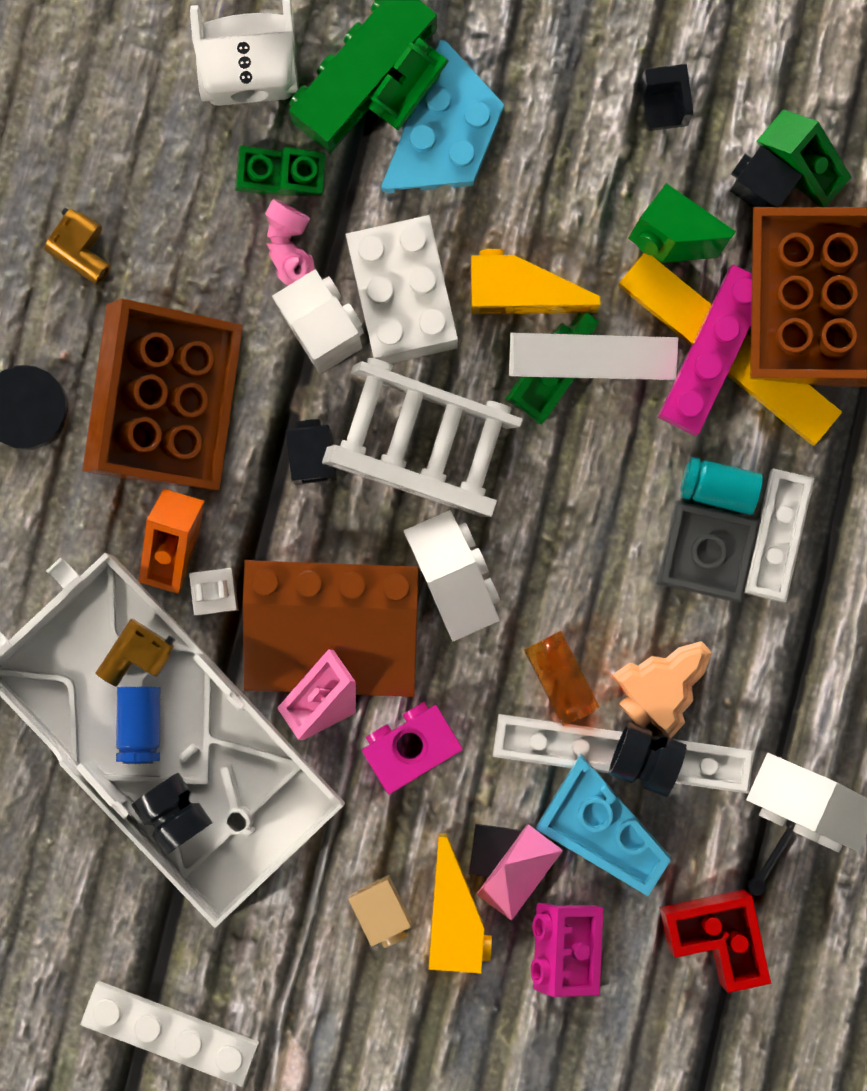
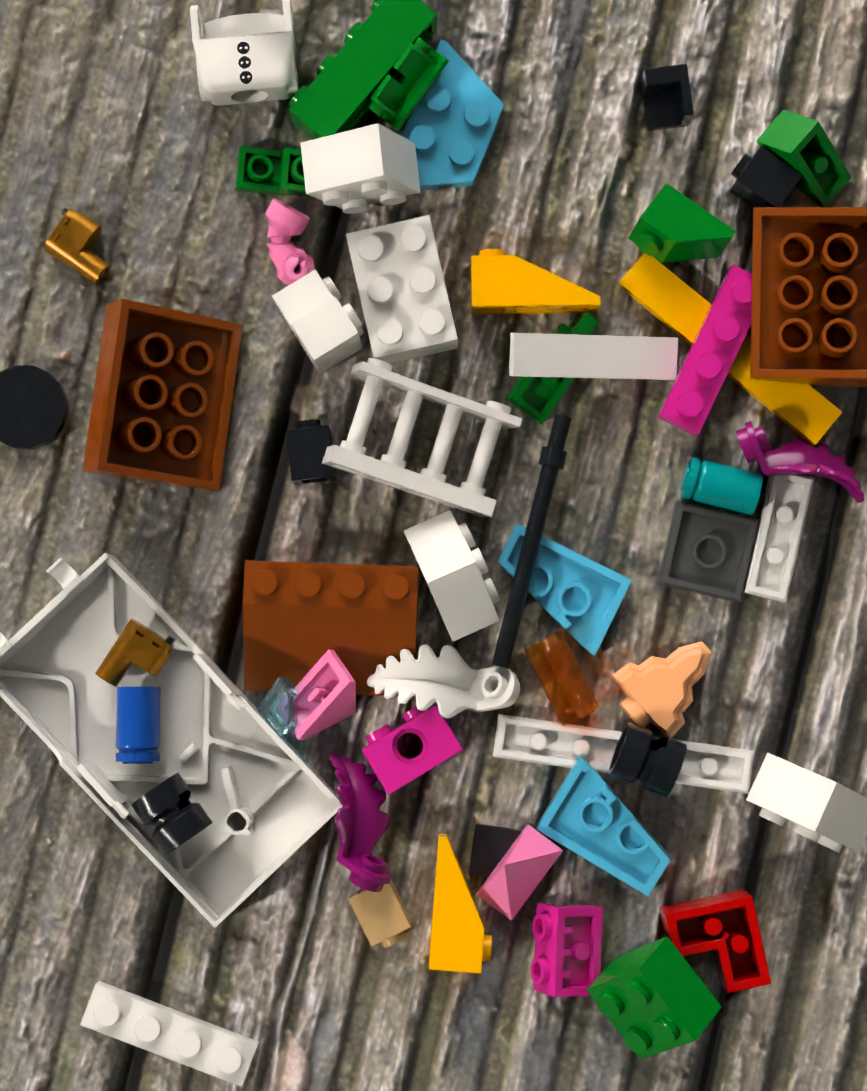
orange slope [138,489,204,594] -> none
white tile [189,568,238,616] -> none
black hinge [747,819,796,896] -> none
none -> clear light blue tile [257,677,298,738]
none -> white brick [300,123,421,214]
none -> magenta plant [329,752,392,892]
none -> white plant [367,644,520,718]
none -> black bar [492,414,572,669]
none -> medium azure wing [497,523,632,657]
none -> green brick [586,936,722,1059]
none -> magenta plant [736,421,865,503]

